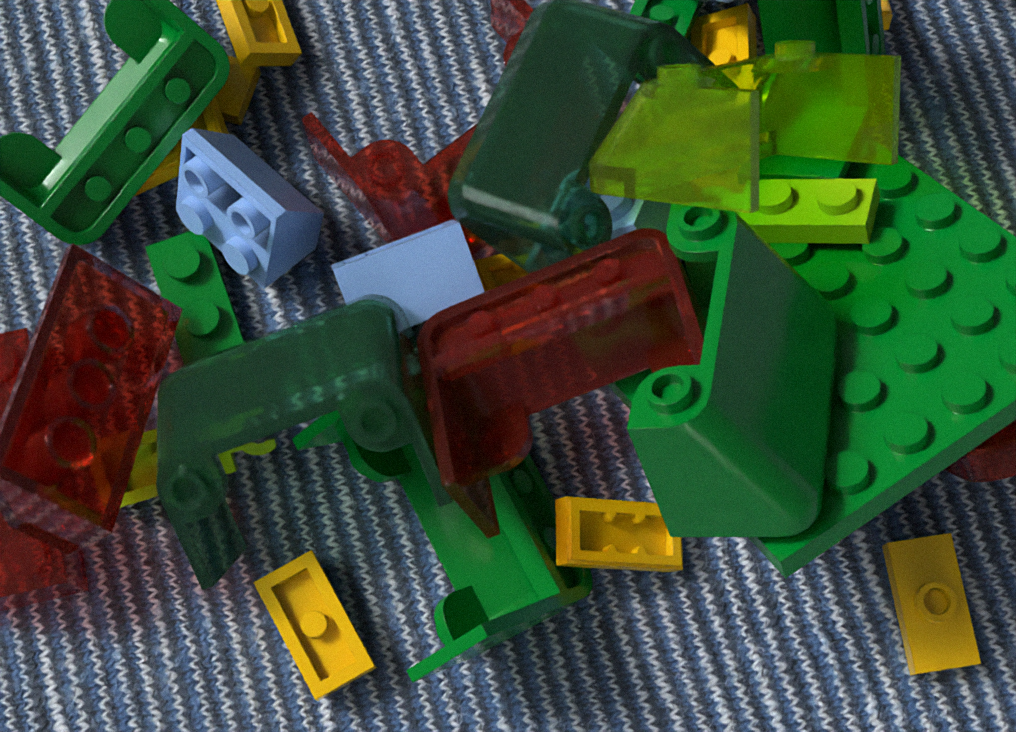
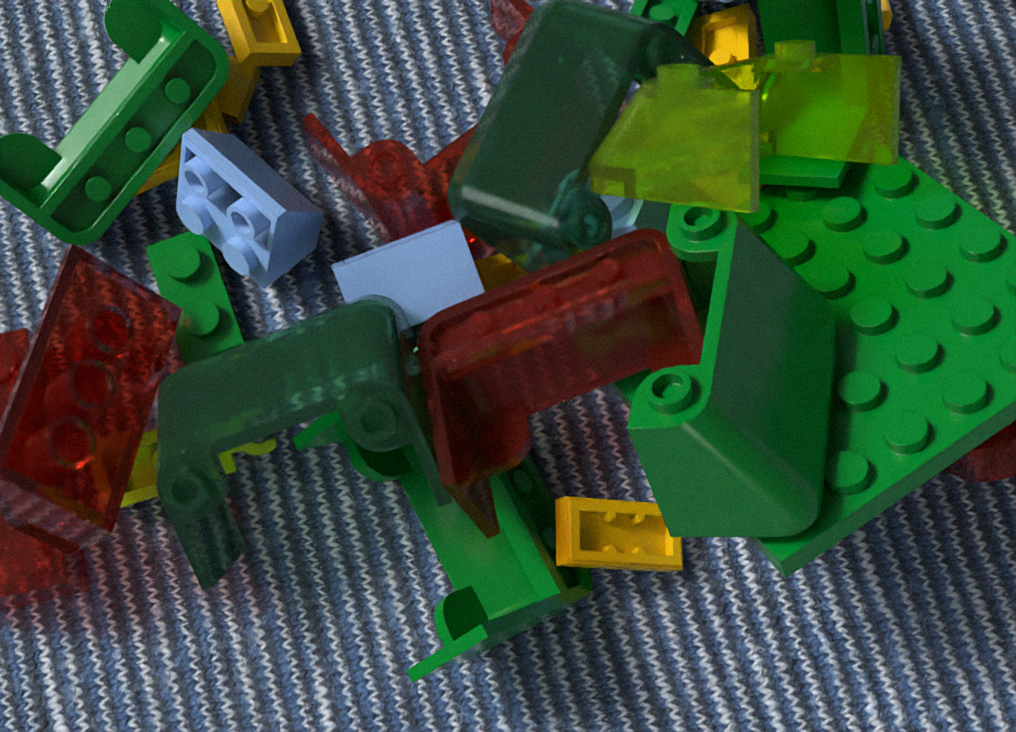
yellow plate [253,550,377,701] -> none
lime plate [703,178,880,244] -> none
yellow plate [882,533,981,676] -> none

